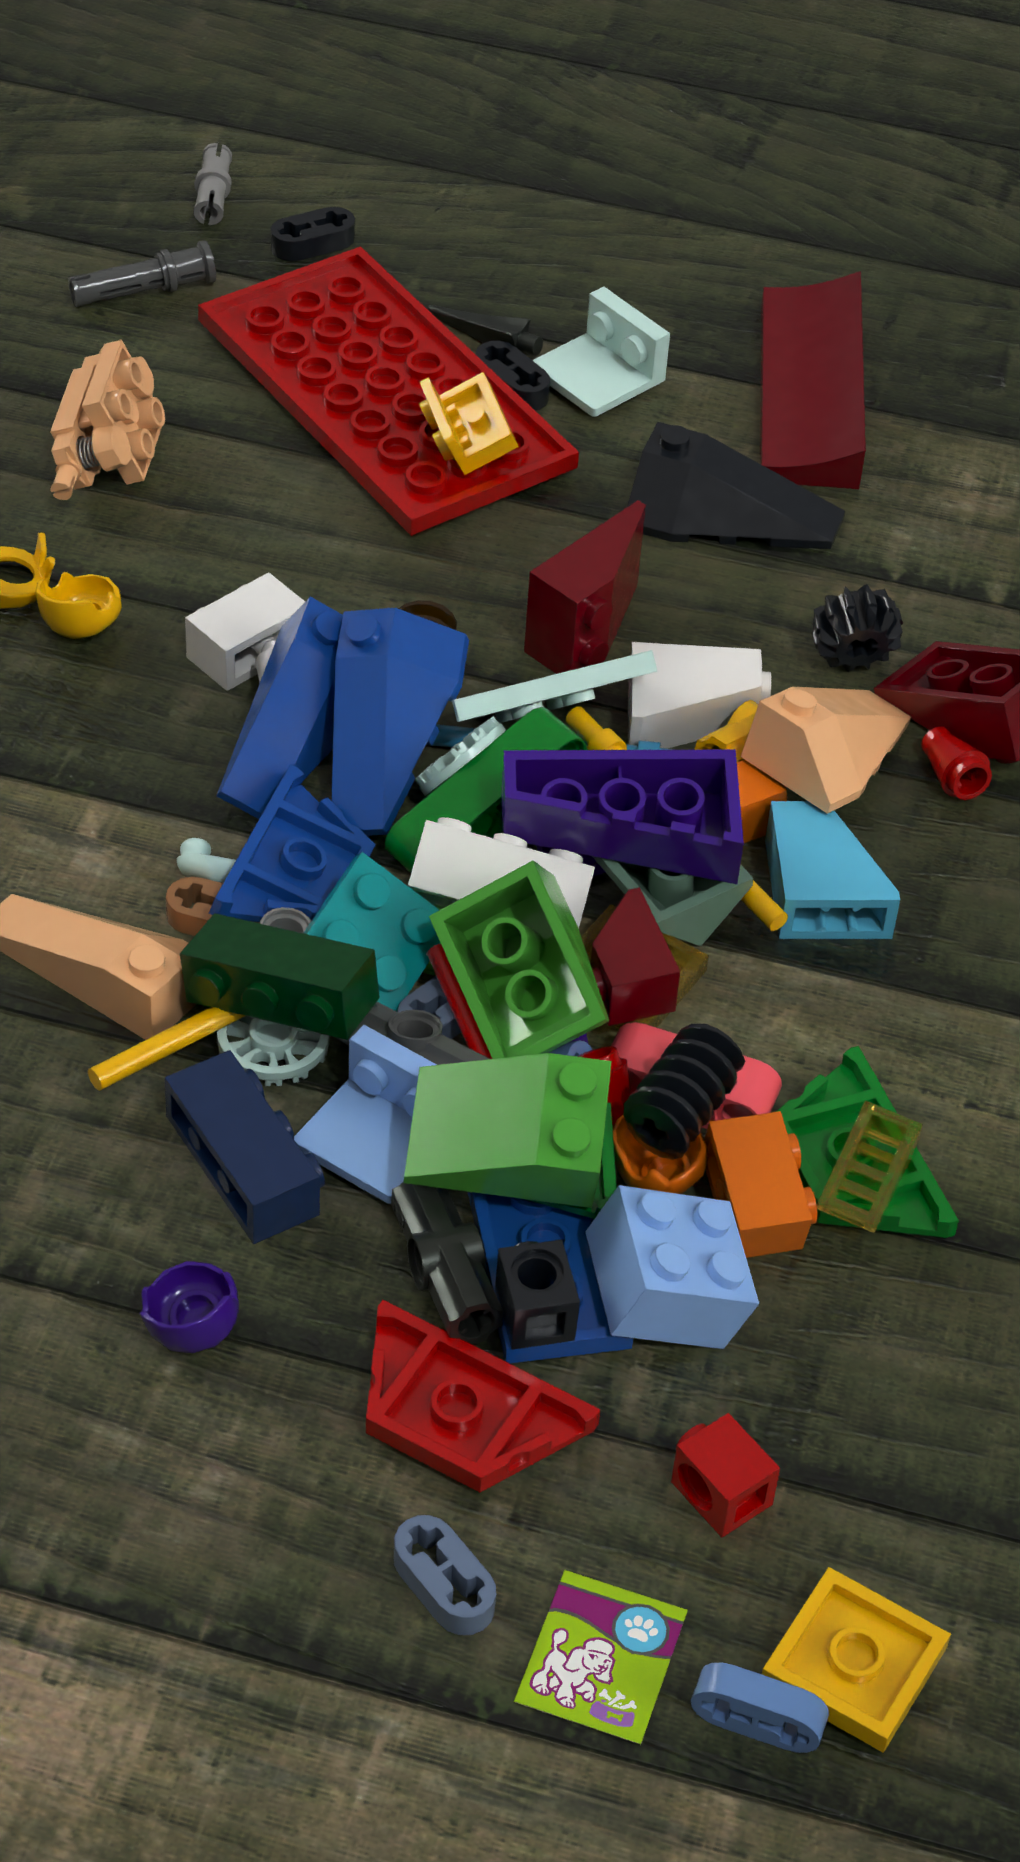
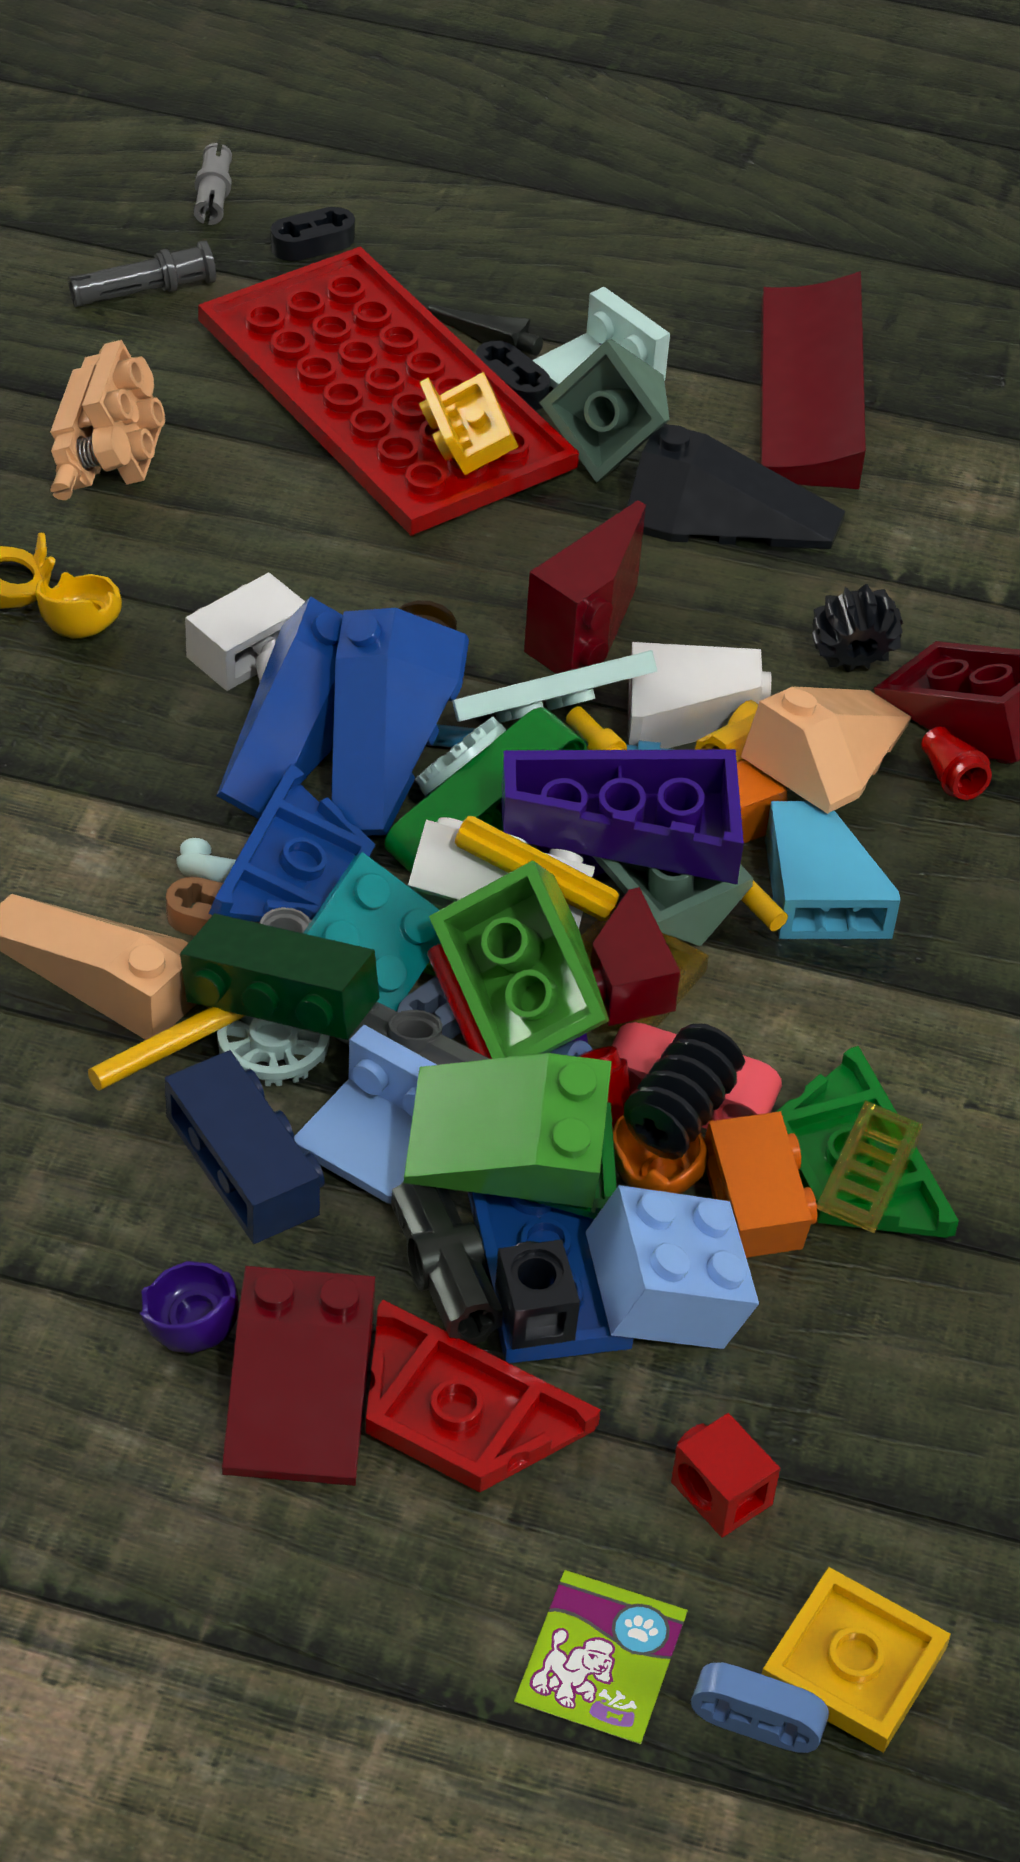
sand blue beam [394,1515,496,1635] -> none
none -> dark red slope [222,1266,376,1486]
none -> yellow axle [455,816,619,921]
none -> sand green slope [539,339,670,483]

